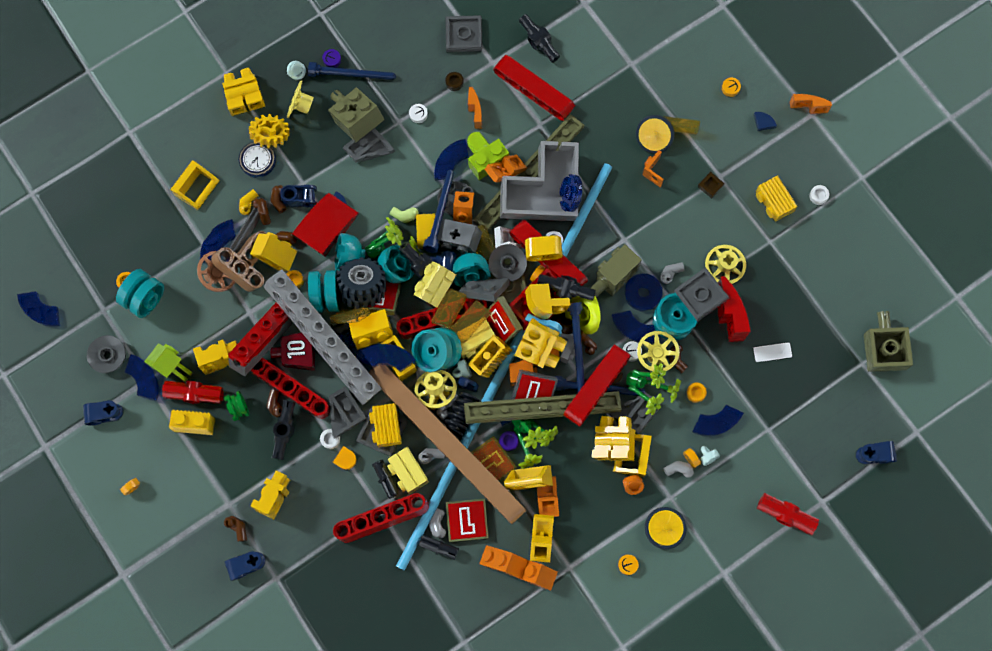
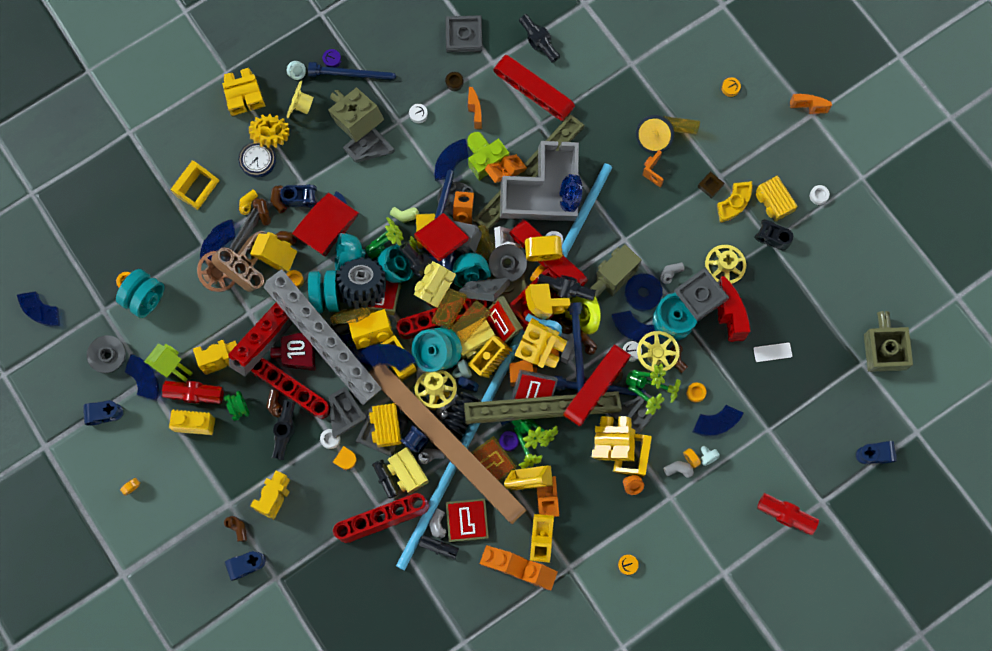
yellow wheel [645,507,687,549] -> none
dark blue tile [754,112,777,131] -> none
none -> dark blue piece [401,426,429,453]
none -> red tile [414,213,468,262]
none -> yellow tile [717,181,752,222]
none -> black piece [754,219,794,250]

